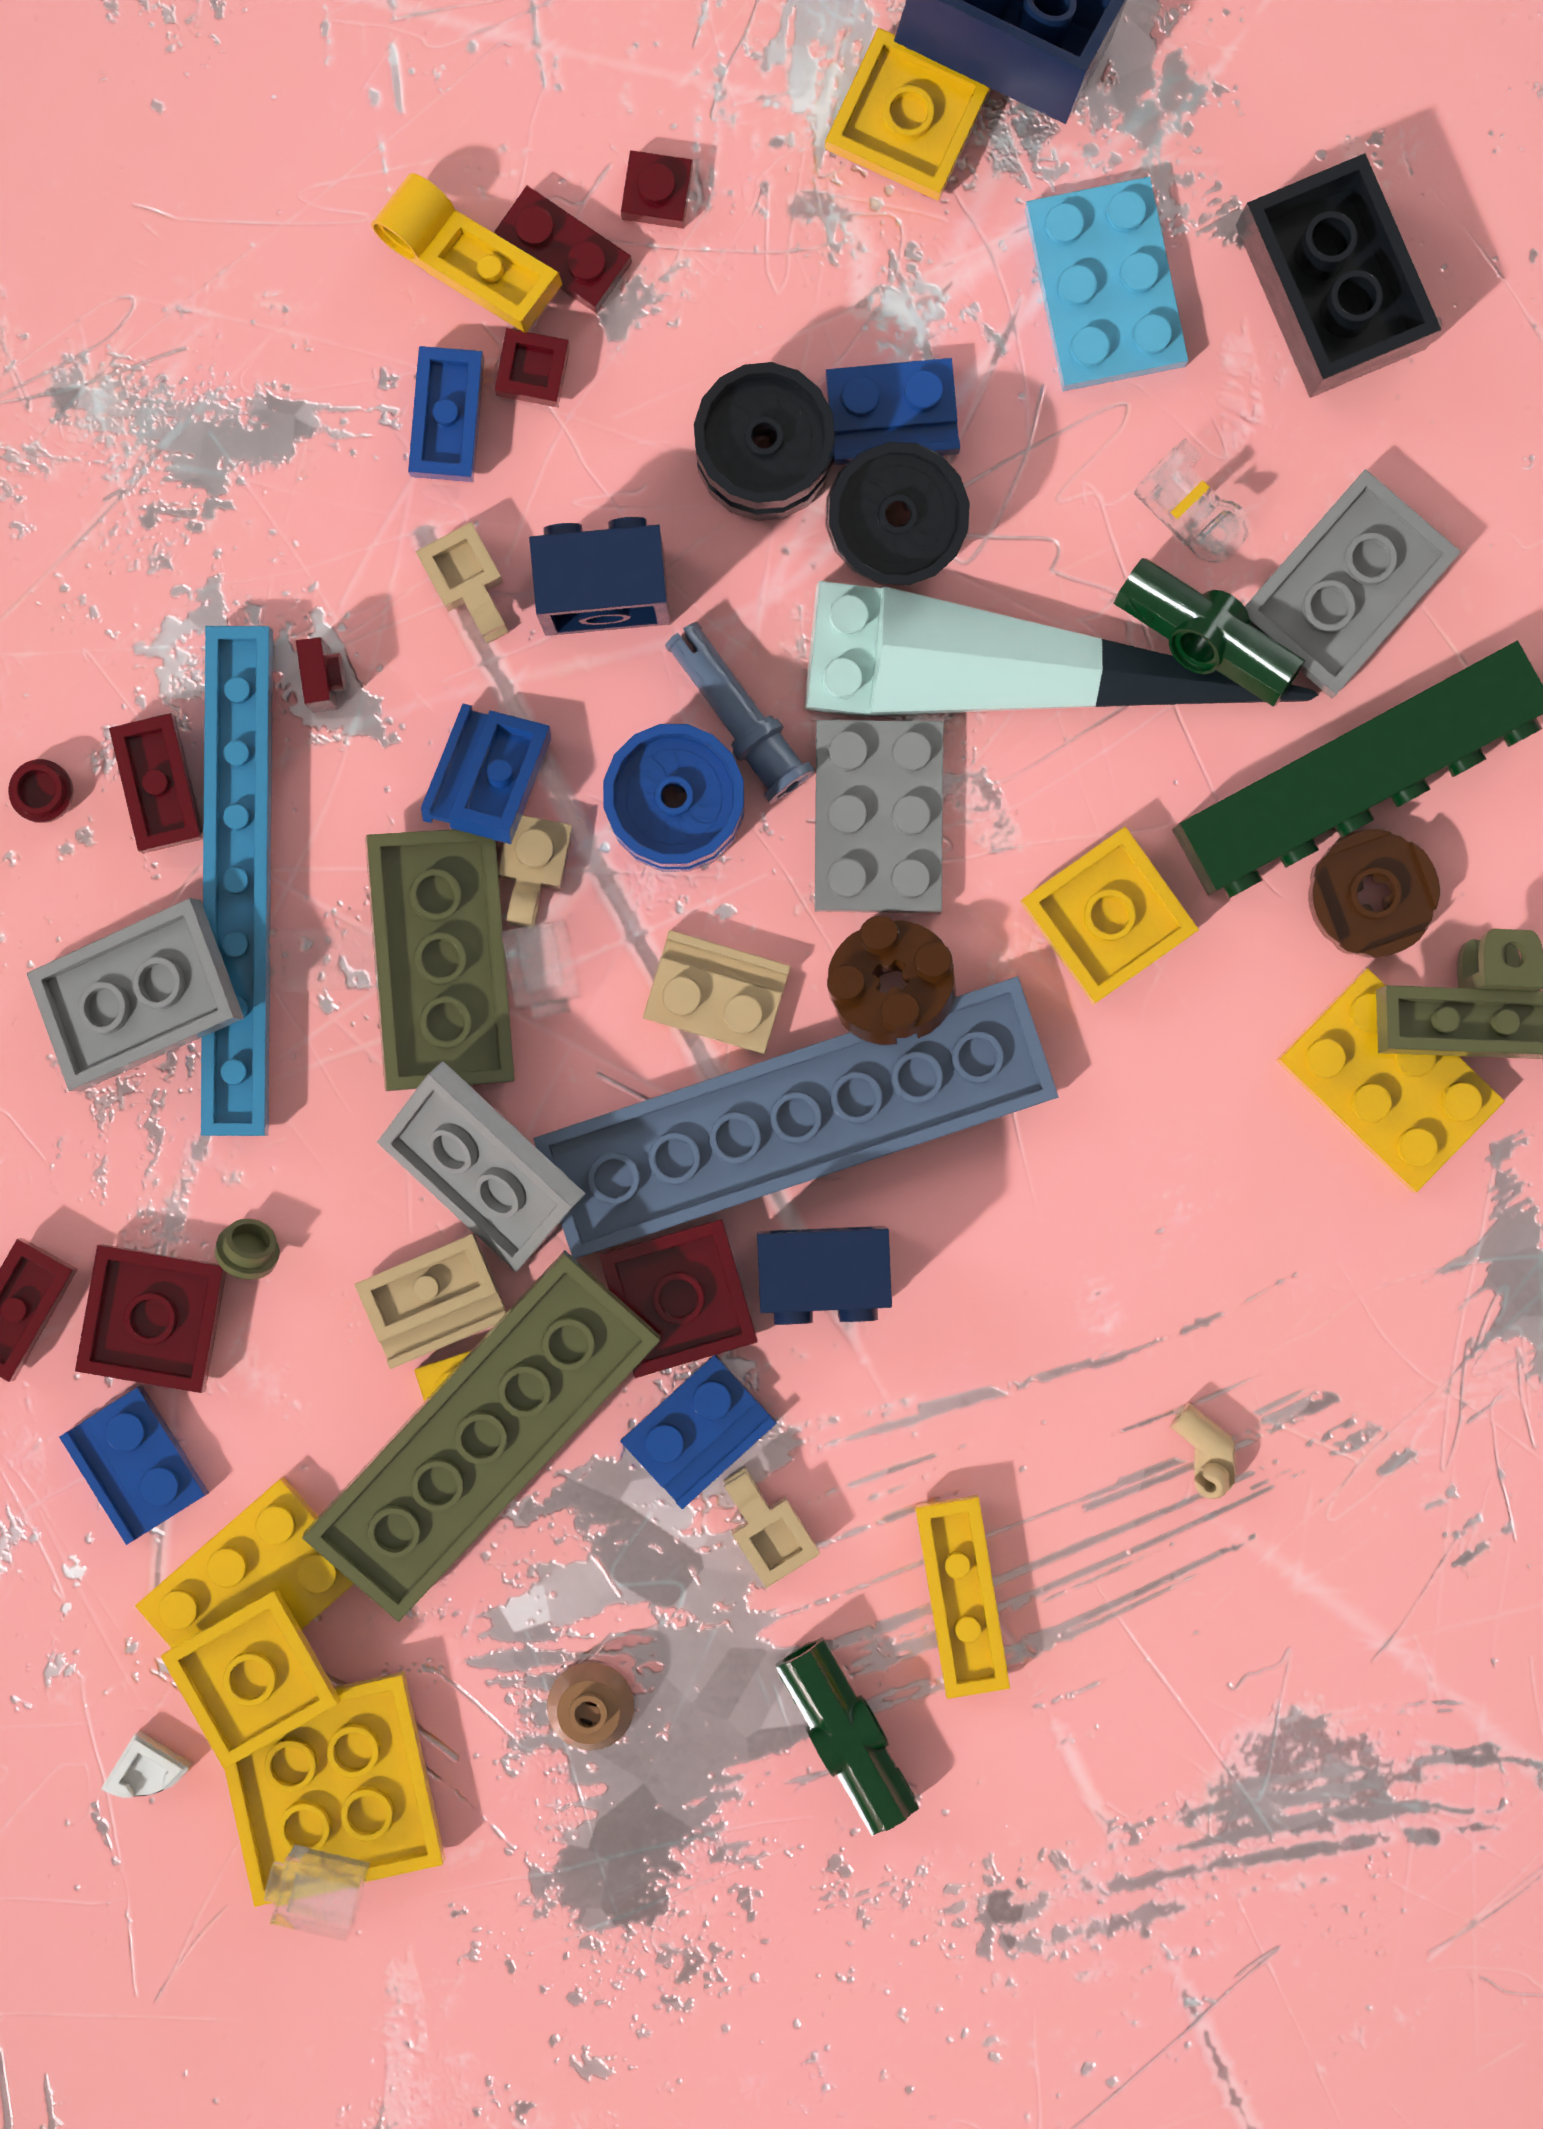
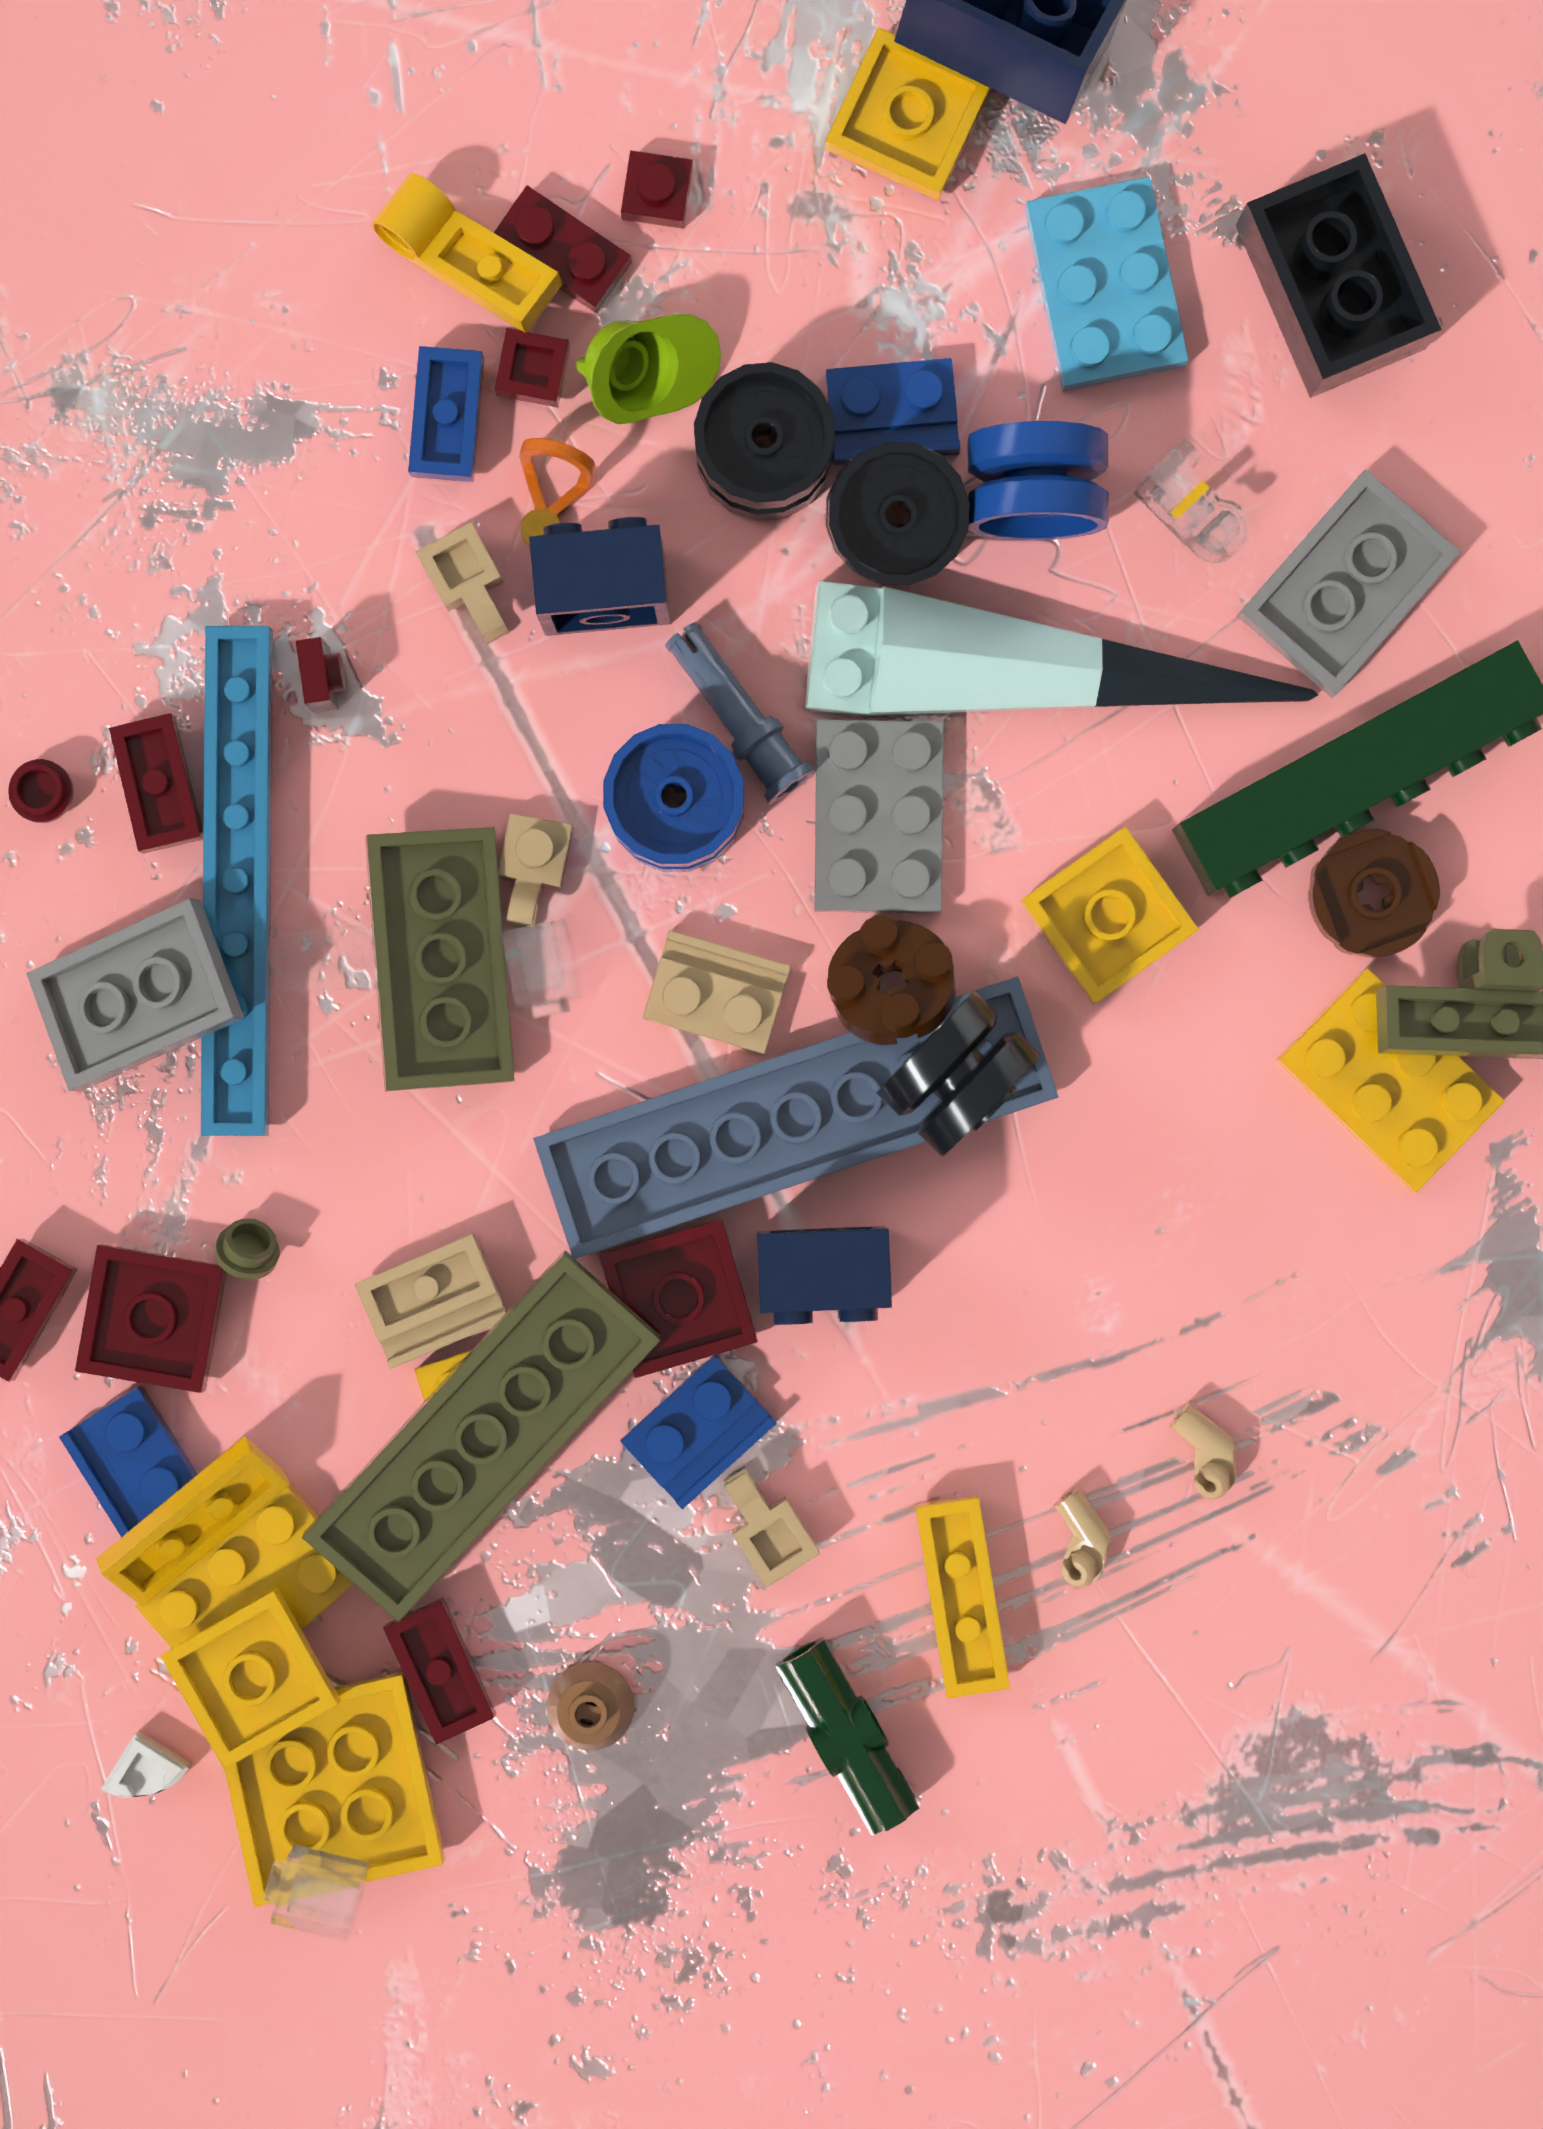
light grey plate [377,1061,586,1272] -> none
blue plate [421,703,551,844] -> none
dark green piece [1113,558,1306,707] -> none
none -> yellow plate [96,1436,290,1607]
none -> dark red plate [383,1597,497,1745]
none -> orange piece [519,438,597,548]
none -> lime piece [576,314,721,424]
none -> black wheel [876,991,1041,1156]
none -> blue wheel [967,421,1109,540]
none -> tan arm [1053,1487,1112,1588]

